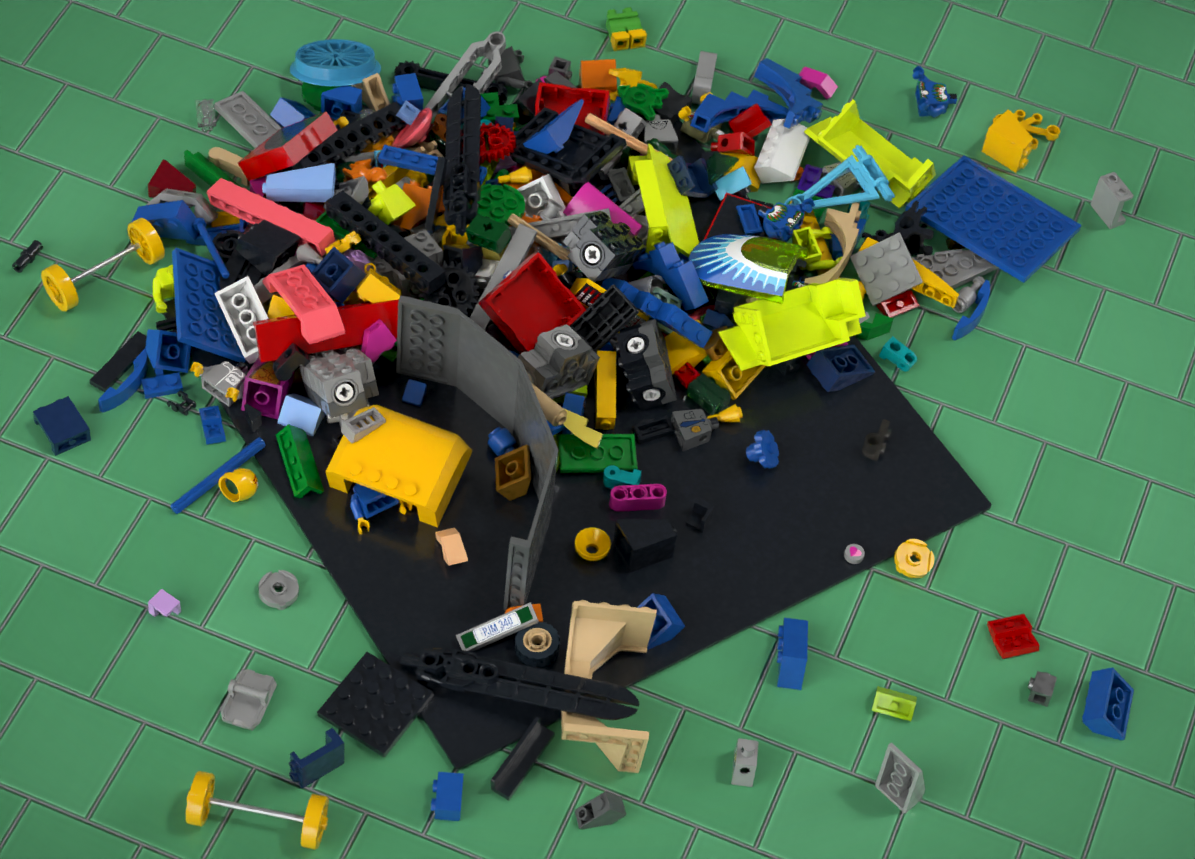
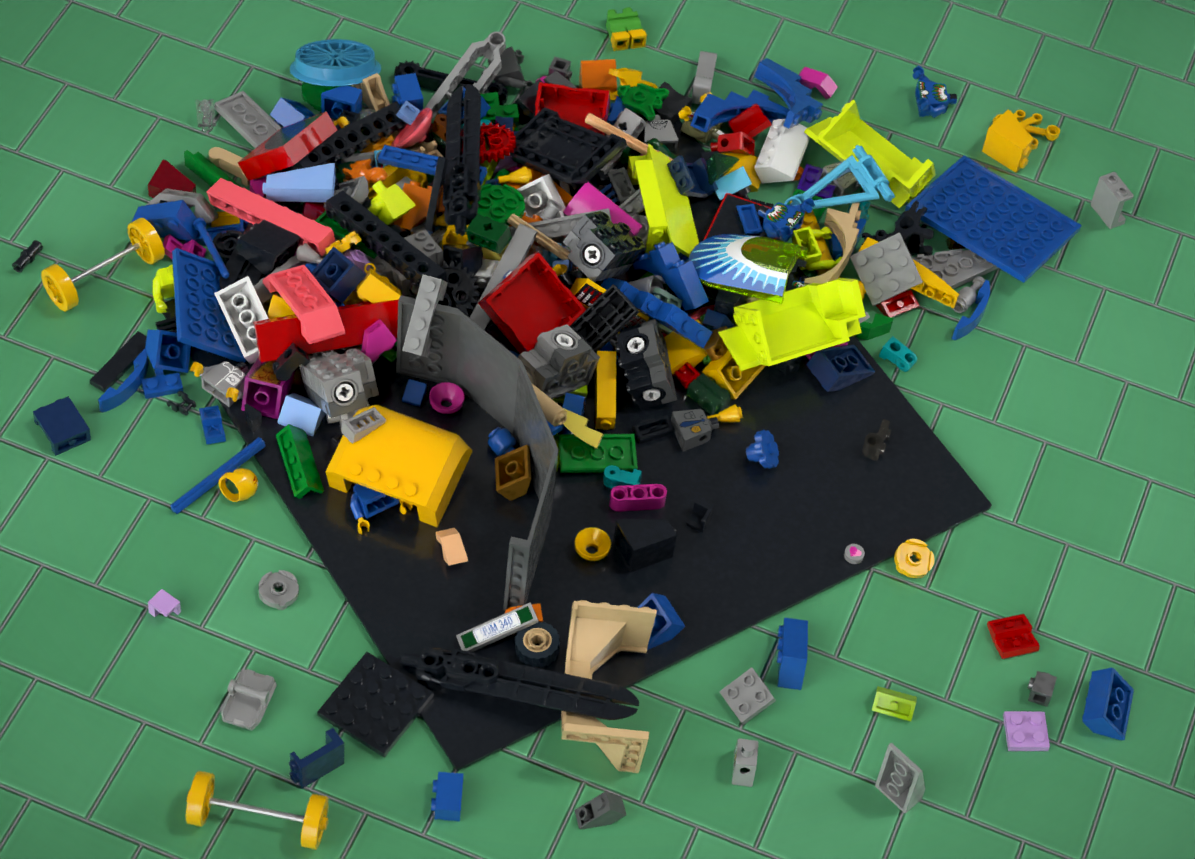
black panel [491,716,555,801] -> none
blue wedge [523,99,584,154] -> none
none -> dark pink slope [163,234,206,259]
none -> light grey arch [402,275,448,358]
none -> dark pink piece [429,382,464,414]
none -> light grey plate [719,667,776,725]
none -> lavender plate [1003,711,1050,751]

